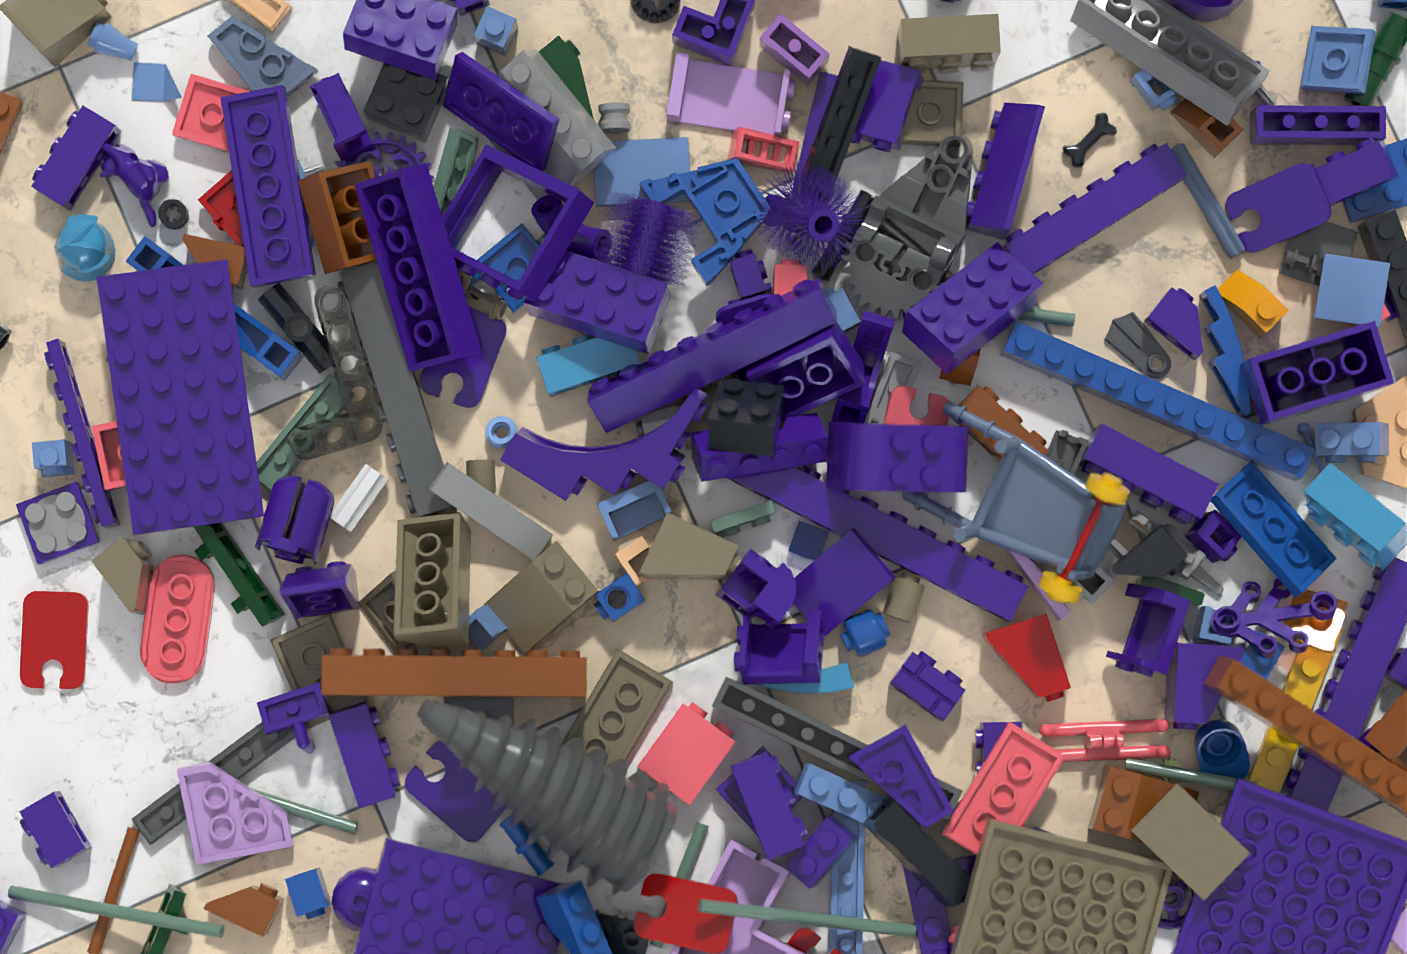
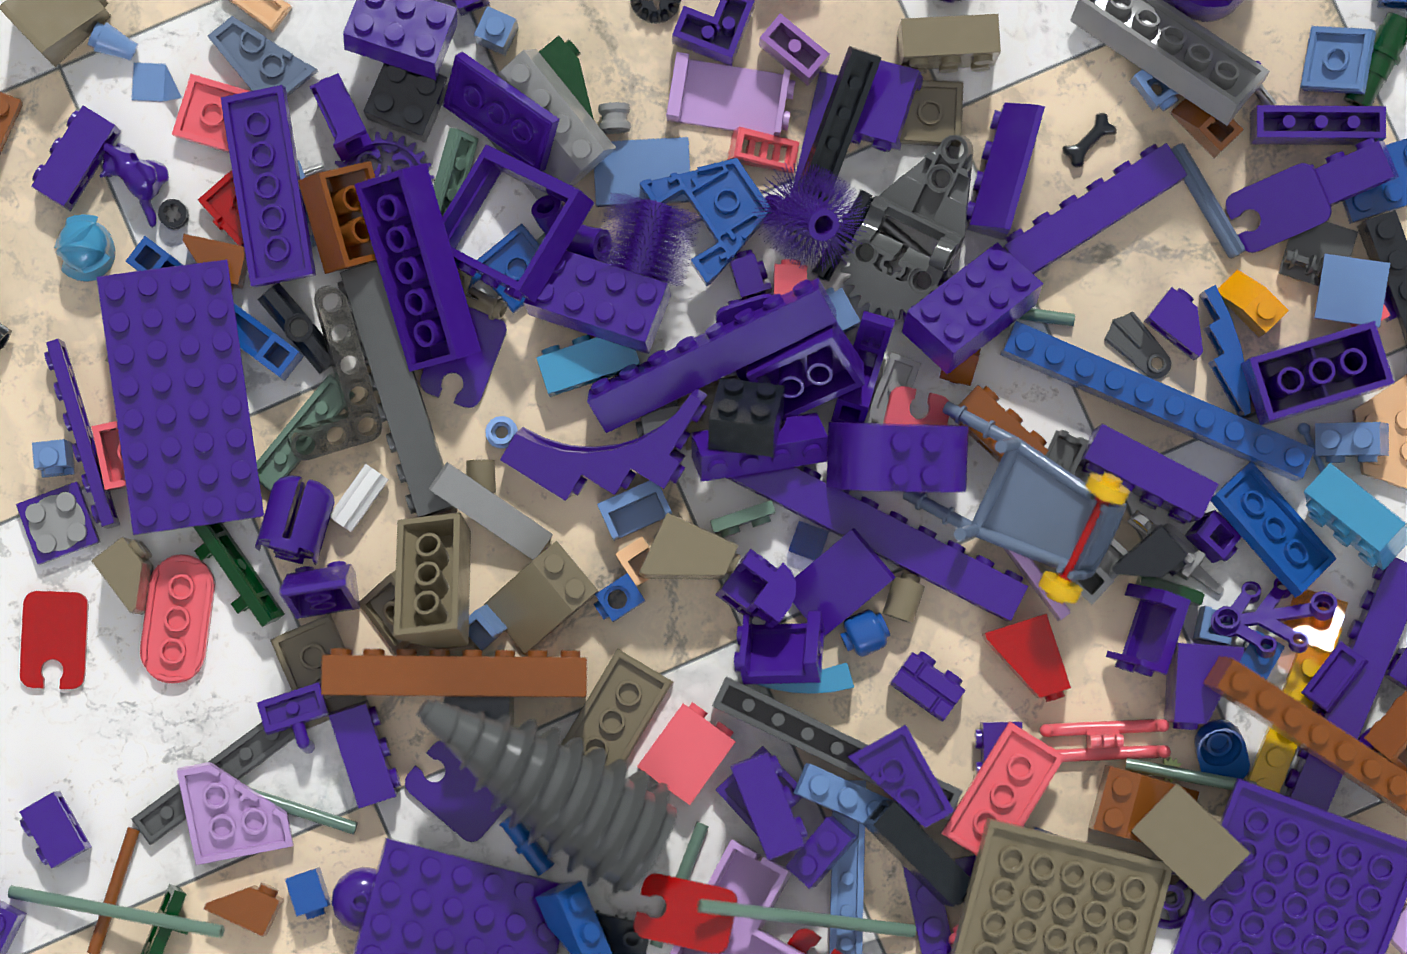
none -> dark purple tile [1301,641,1369,714]

